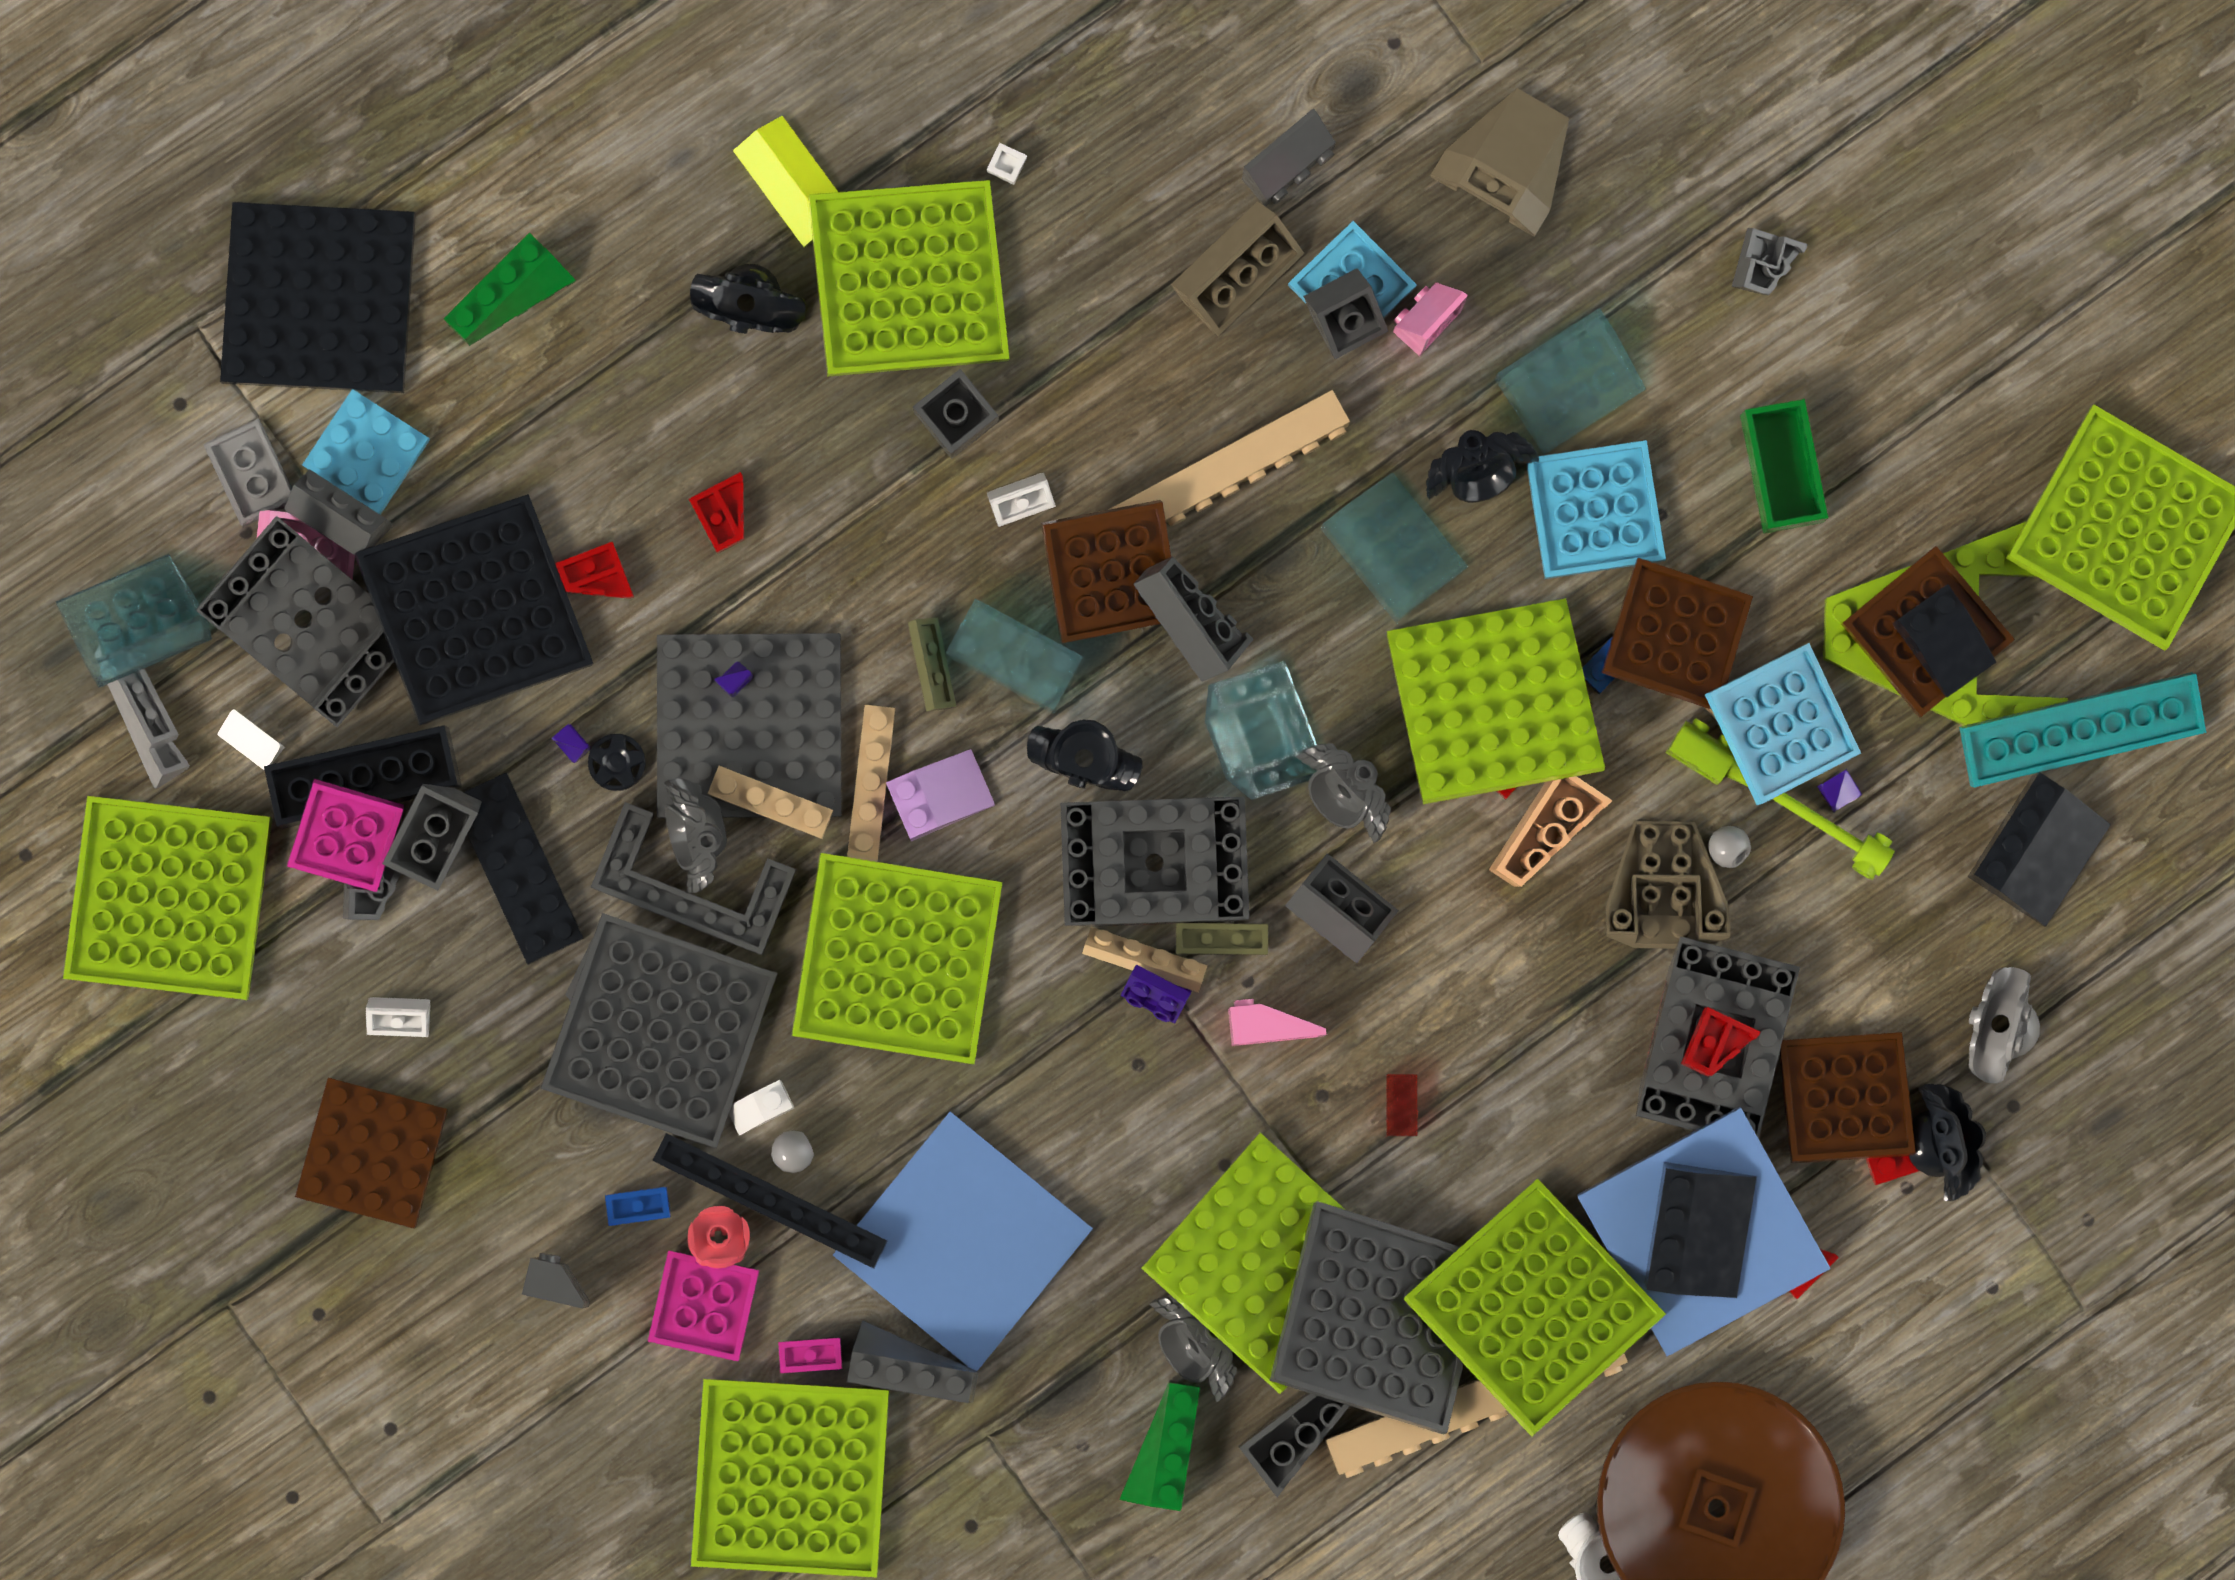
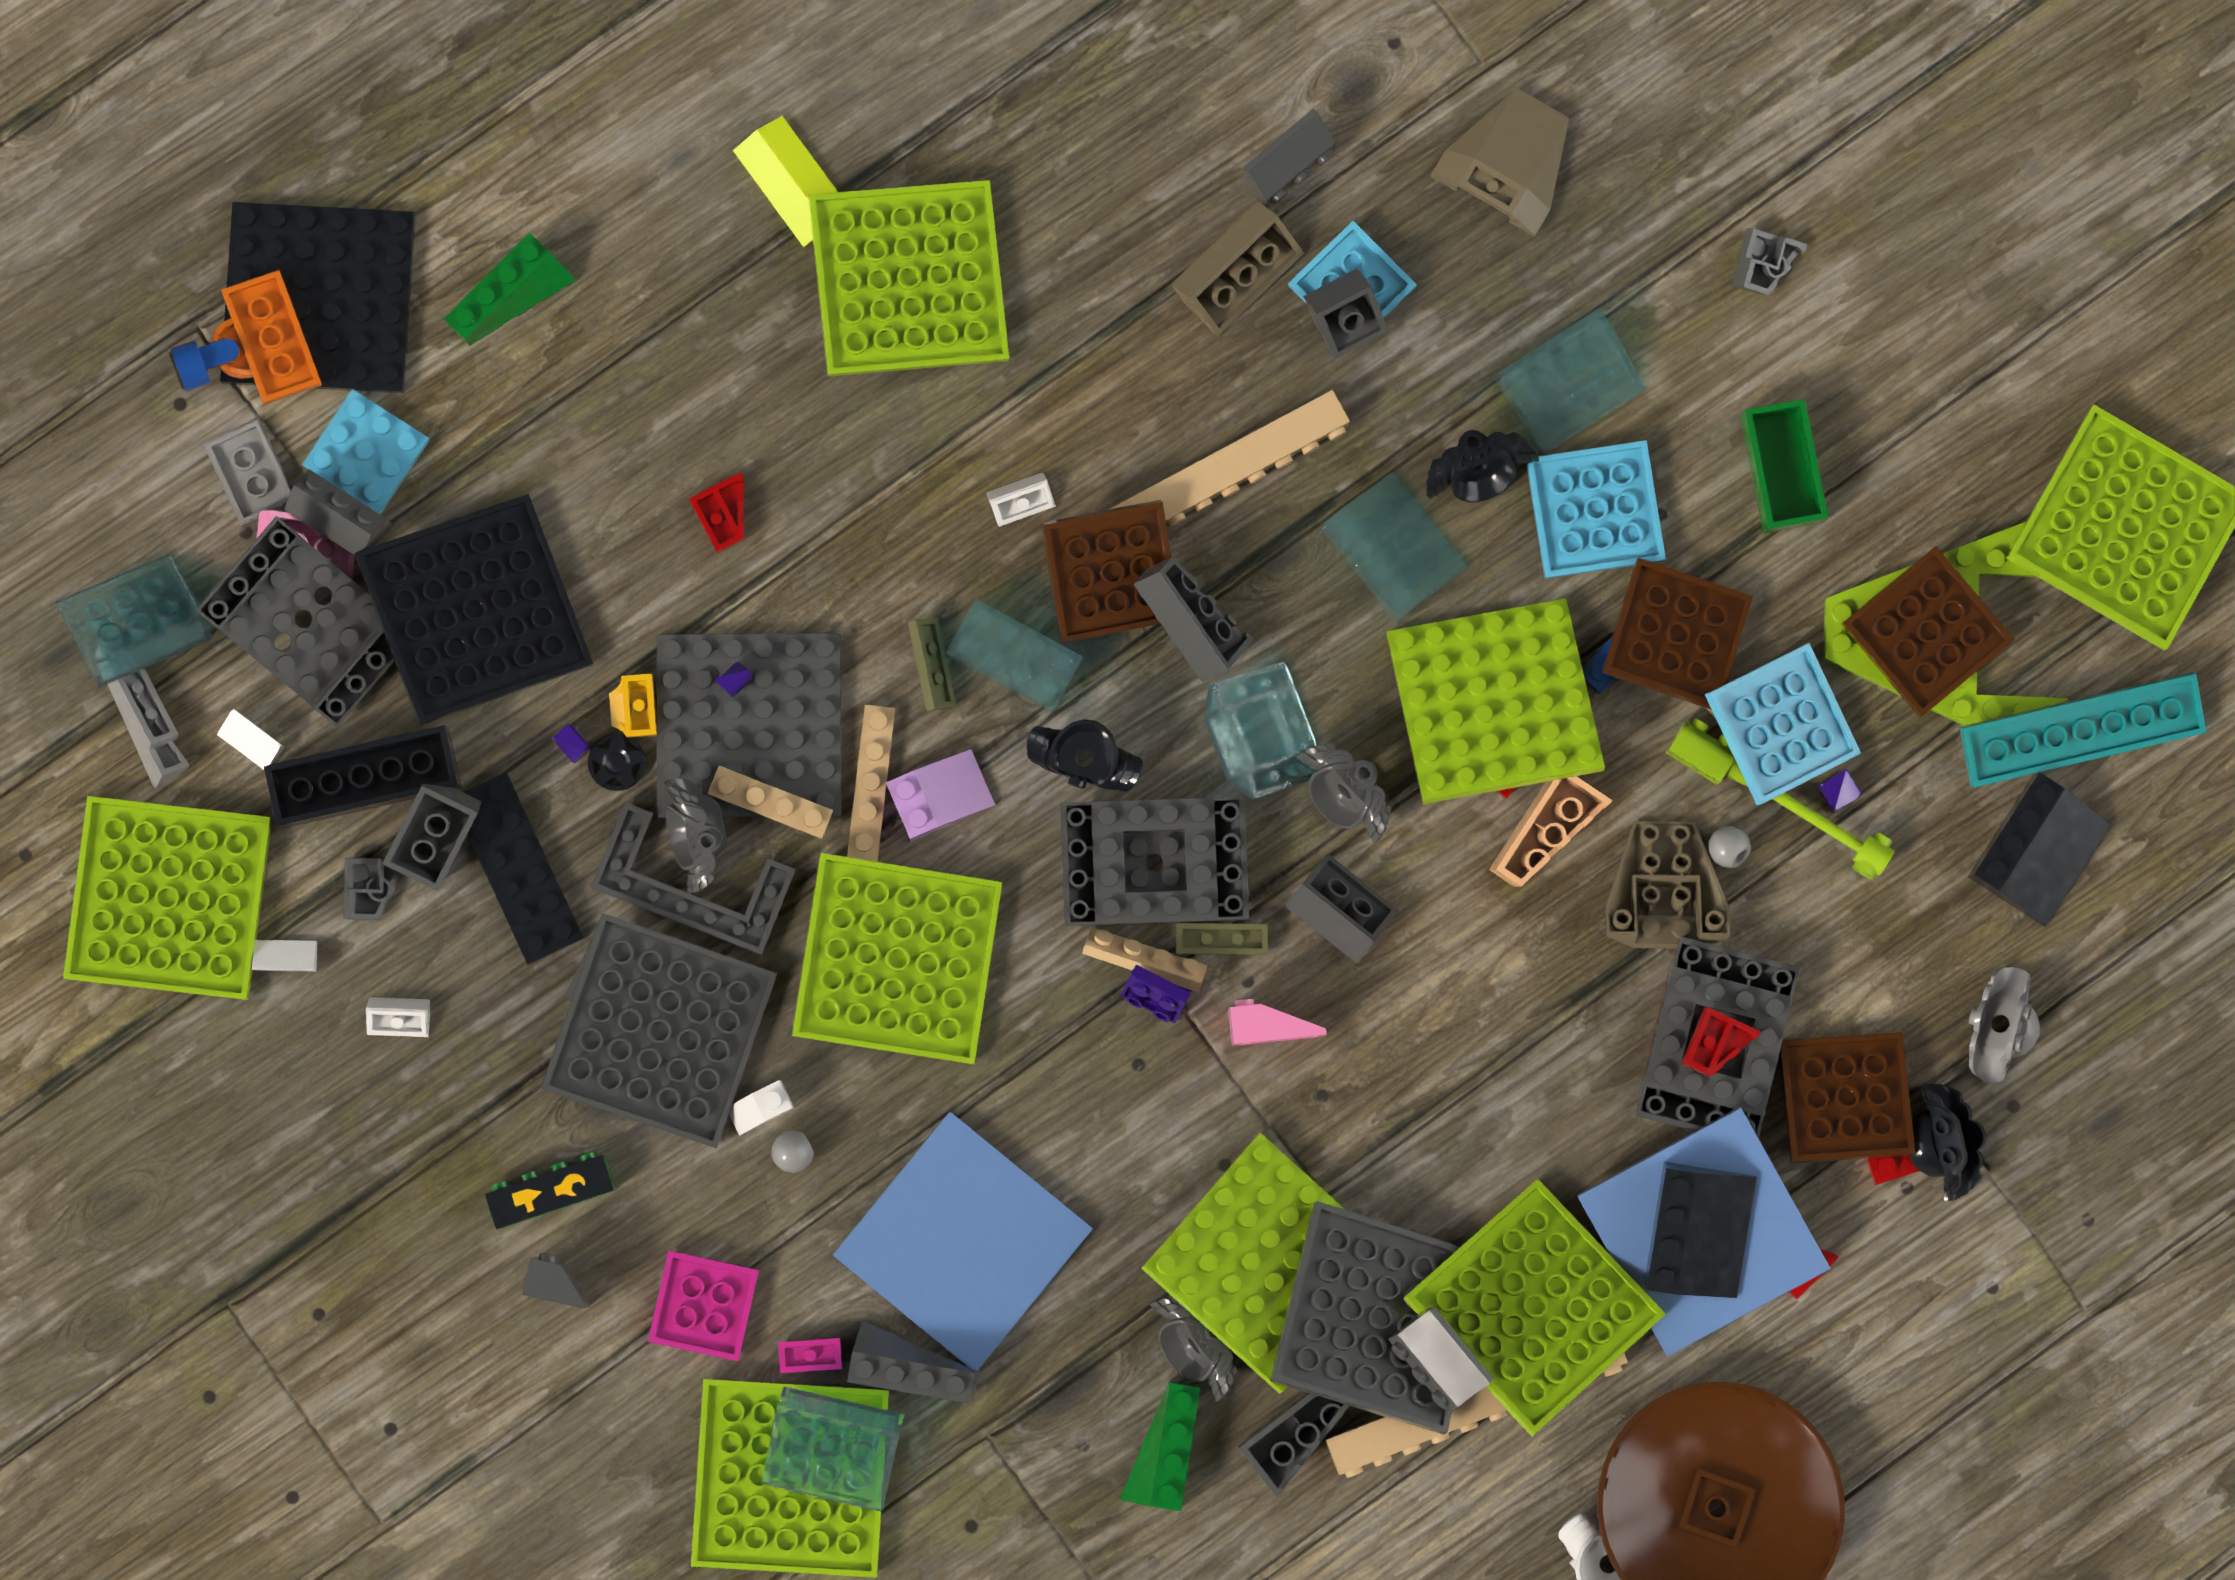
dark pink plate [287,779,404,892] -> none
reddish brown plate [295,1078,448,1229] -> none
red wing [555,541,634,599] -> none
blue plate [605,1187,671,1226] -> none
black plate [652,1133,888,1269] -> none
coral plate [688,1206,750,1268] -> none
black piece [690,264,806,334] -> none
dark grey brick [913,369,999,459] -> none
white plate [987,143,1027,185] -> none
clear red plate [1386,1074,1418,1136] -> none
bright pink slope [1393,283,1468,356] -> none
black slope [1892,584,1996,698] -> none
none -> orange plate [168,270,322,405]
none -> white slope [252,940,317,972]
none -> black brick [485,1151,617,1229]
none -> yellow slope [609,674,657,738]
none -> clear light blue slope [761,1386,905,1512]
none -> slope [1388,1306,1494,1411]

